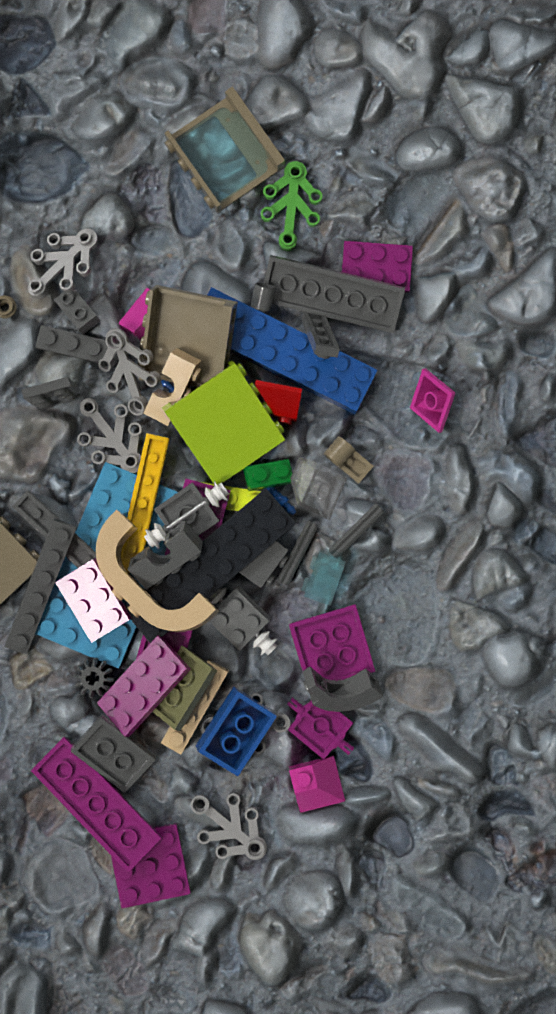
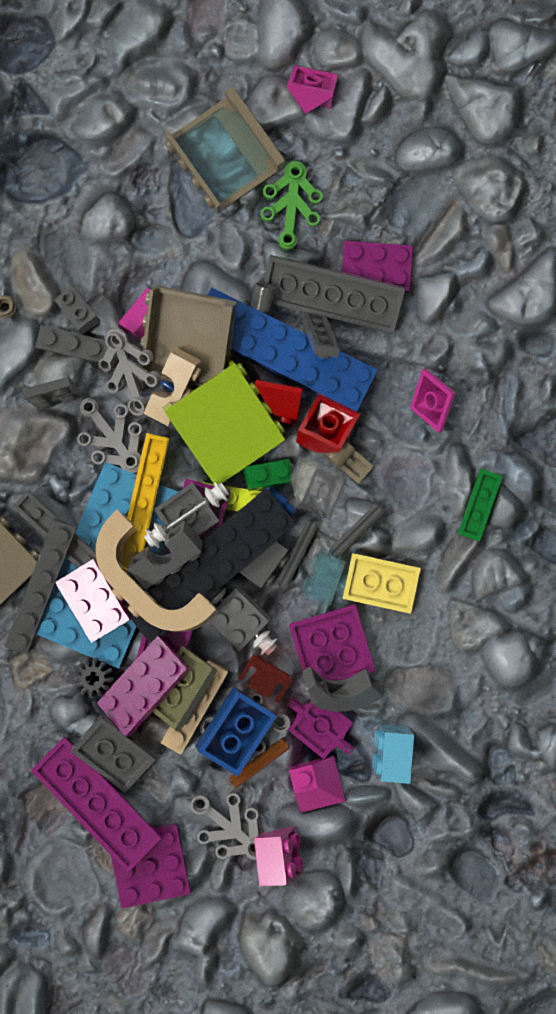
light grey plant [28,229,98,299] -> none
none -> dark orange axle [229,738,290,788]
none -> clear red panel [238,653,293,703]
none -> slope [254,827,303,886]
none -> dark pink slope [287,65,338,114]
none -> red slope [296,394,360,453]
none -> light yellow plate [342,553,421,614]
none -> medium azure brick [372,724,414,784]
none -> green plate [457,469,503,542]

